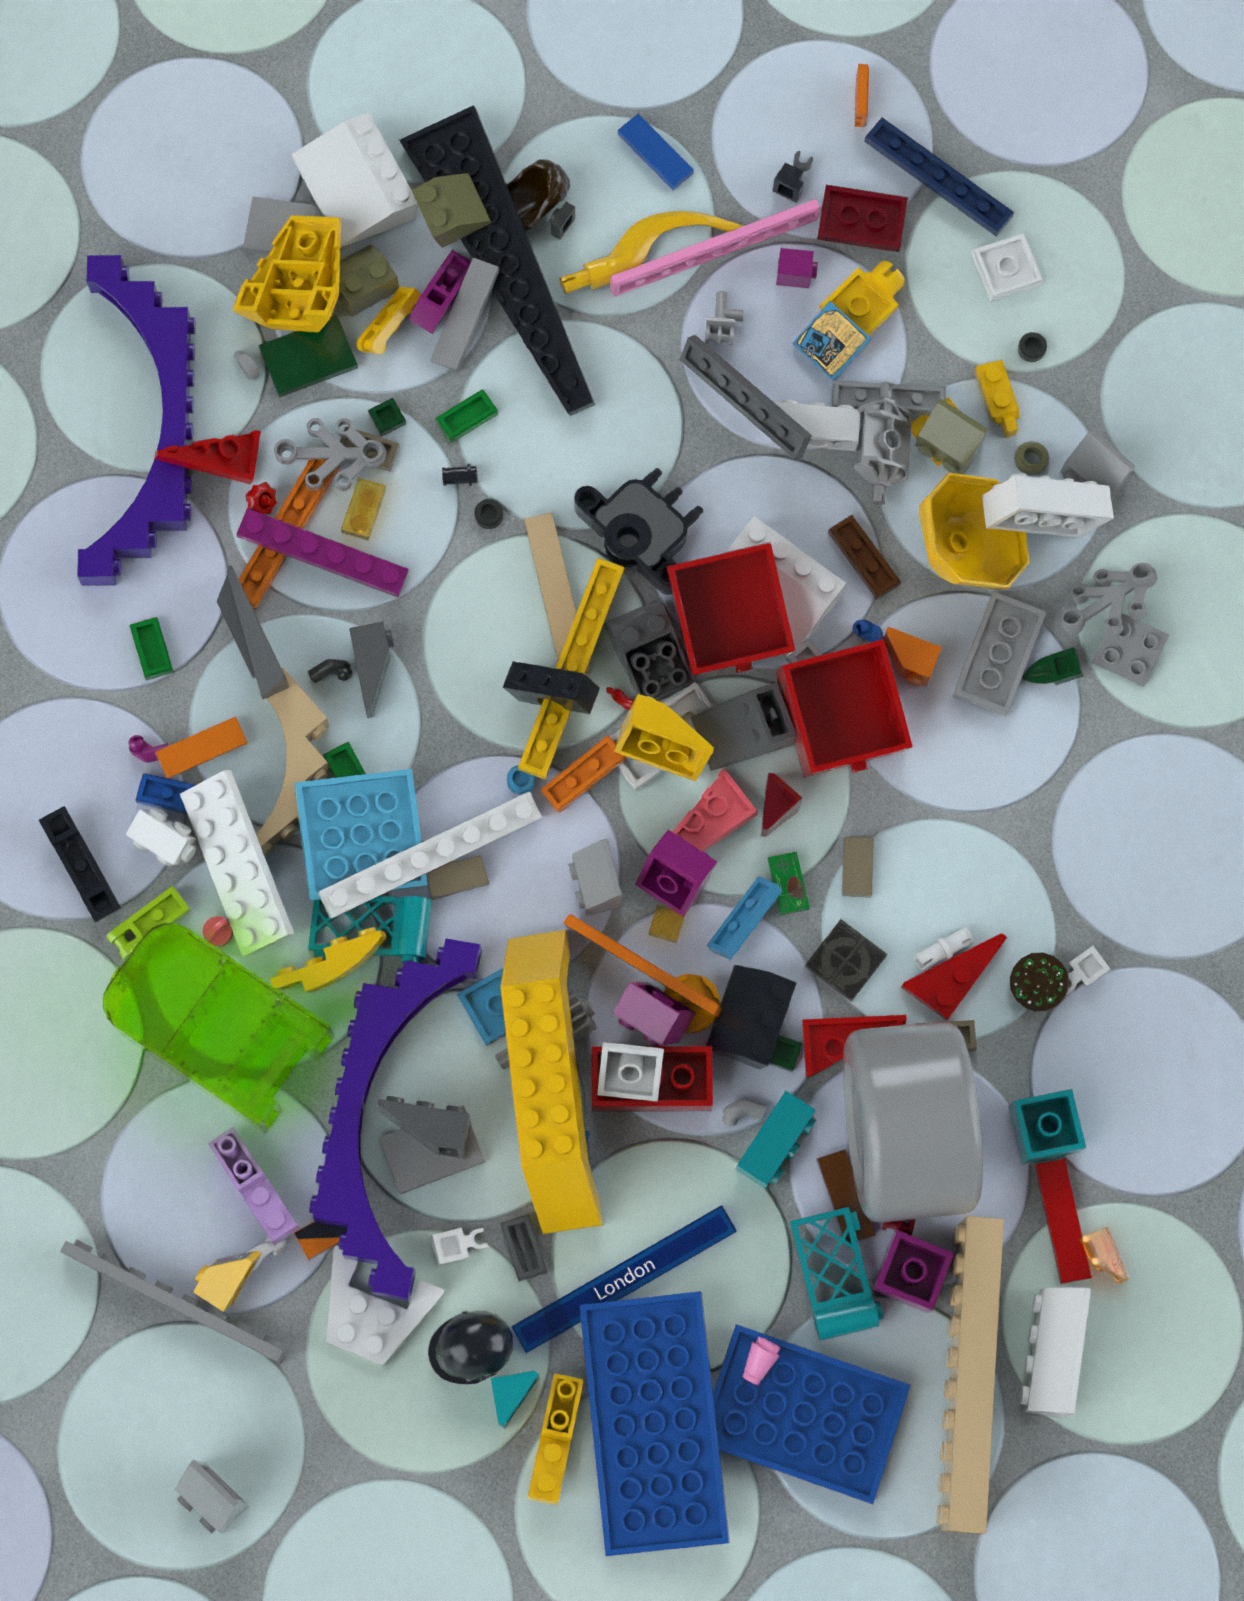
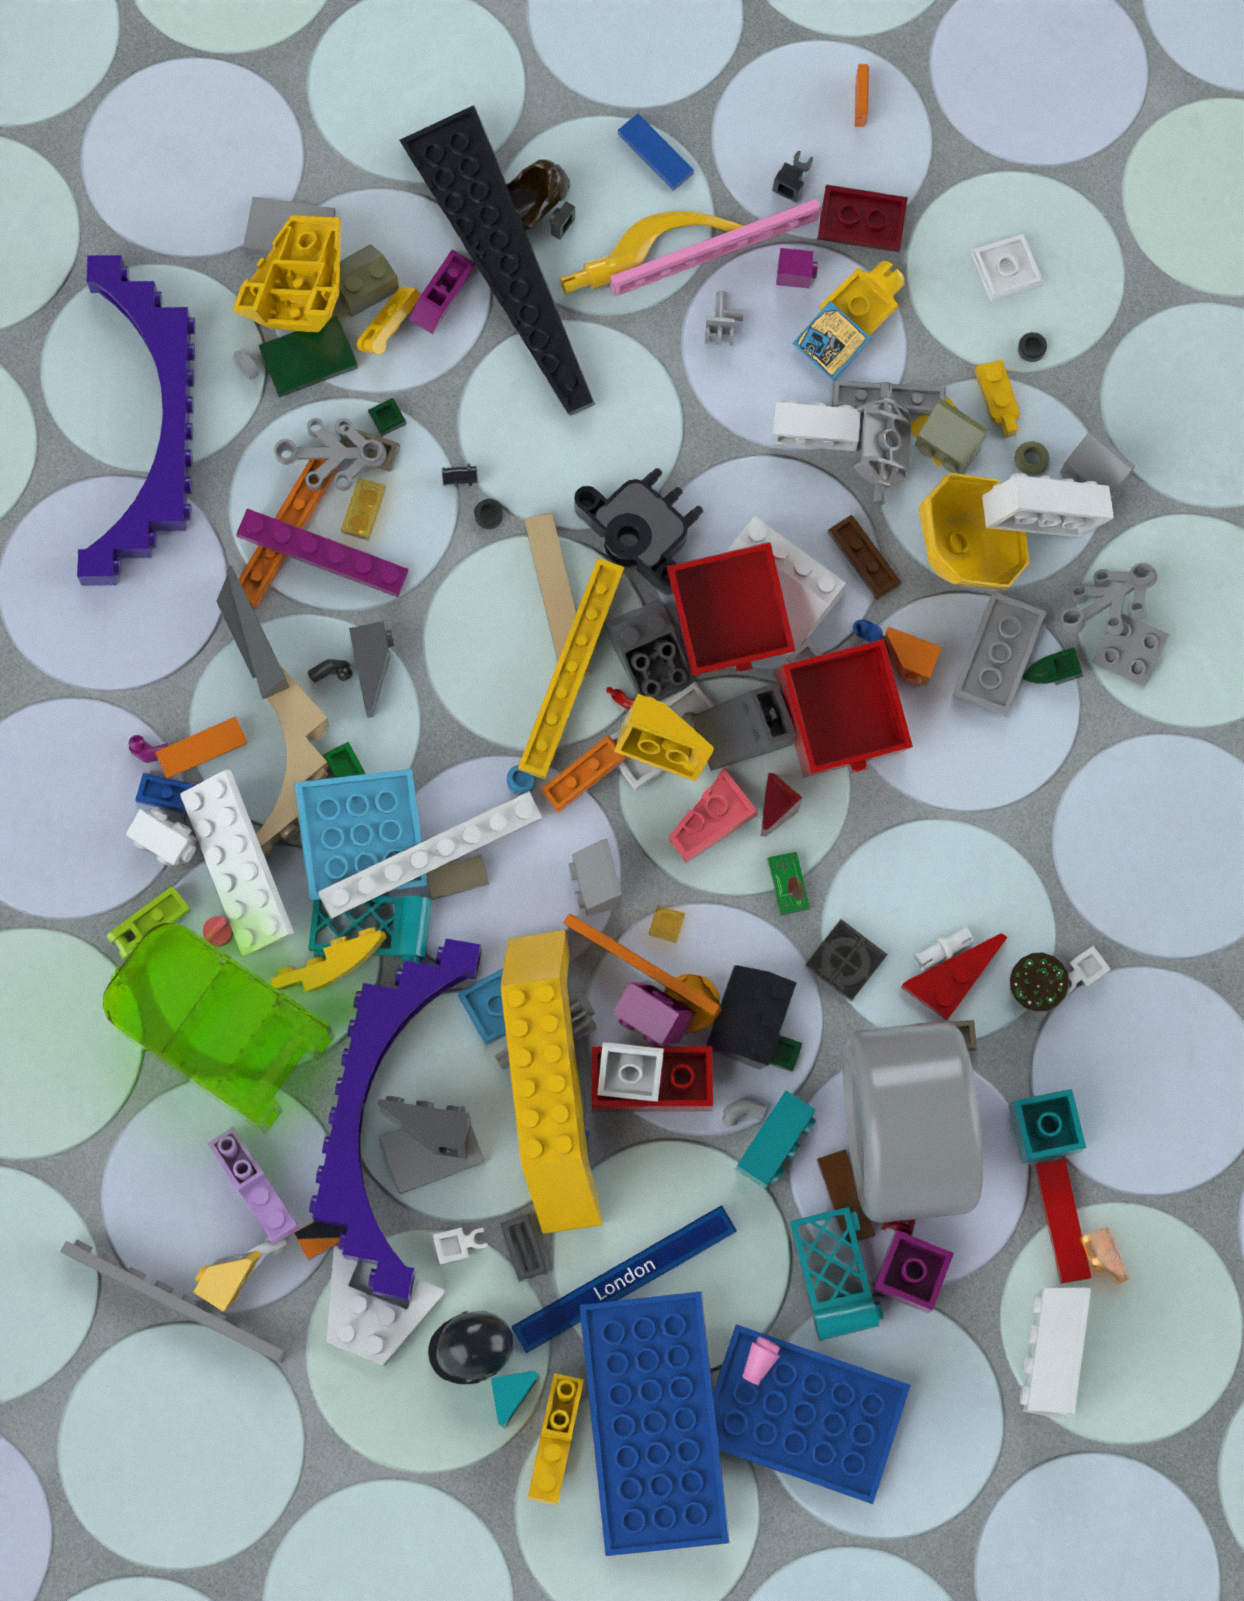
black slope [38,806,121,923] -> none
green tile [129,617,174,681] -> none
red wing [154,430,261,484] -> none
light grey slope [175,1459,249,1533] -> none
red piece [245,482,277,515] -> none
white slope [291,112,418,248] -> none
olive slope [412,173,492,248] -> none
light grey tile [431,258,500,372] -> none
green tile [435,389,498,443] -> none
black arch [503,661,600,714] -> none
magenta brick [635,829,717,917] -> none
dark grey plate [679,335,812,460] -> none
dark azure plate [706,876,783,960] -> none
red wing [802,1015,907,1078] -> none
dark tan tile [842,837,874,898] -> none
dark blue plate [864,117,1014,237] -> none
tan brick [936,1216,1004,1535] -> none

